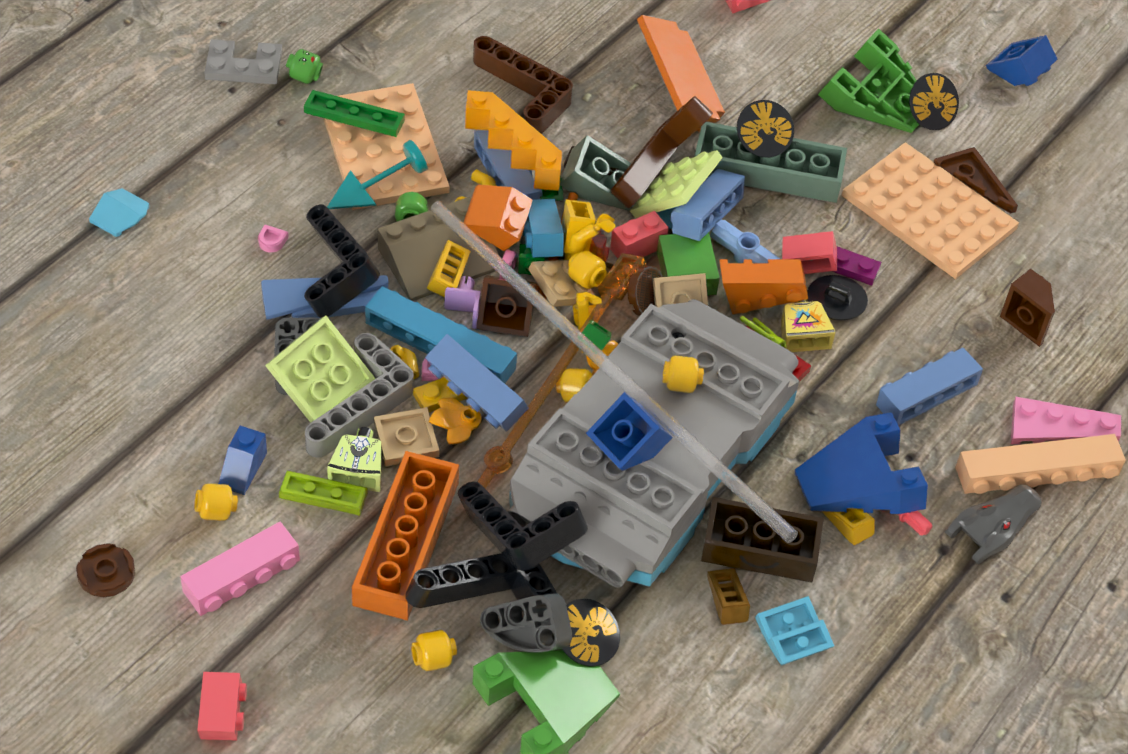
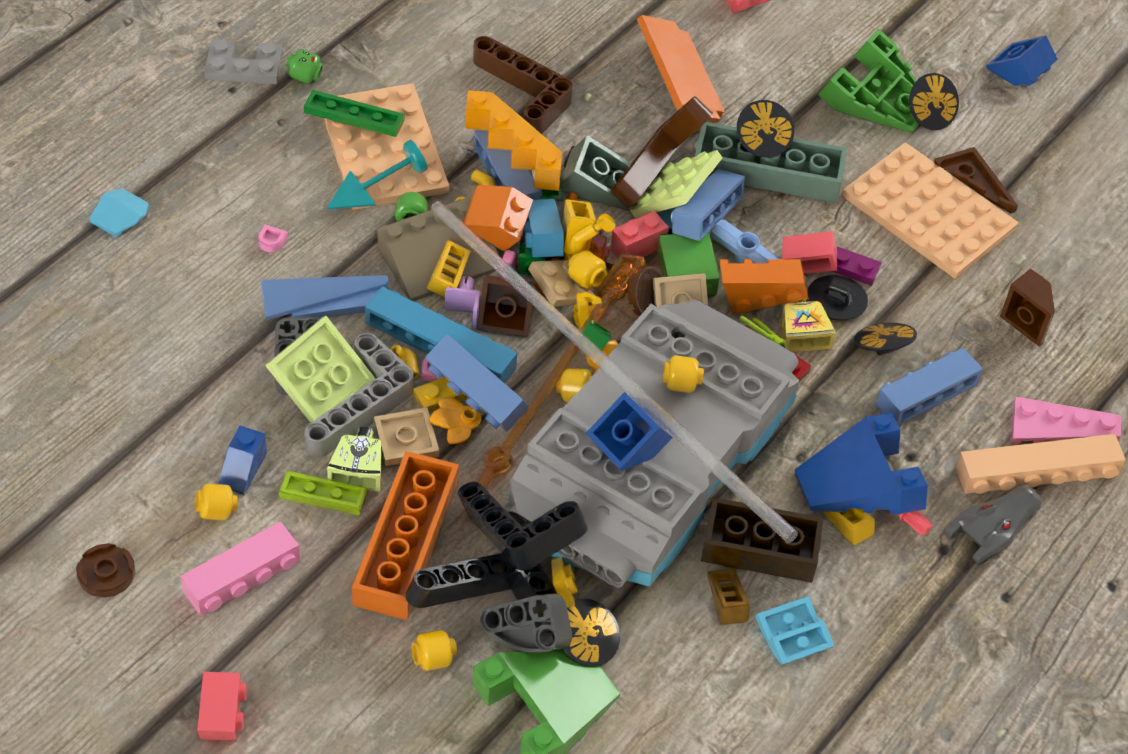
black beam [304,204,380,318] -> none
none -> yellow plate [551,557,578,607]
none -> shield [854,323,917,356]

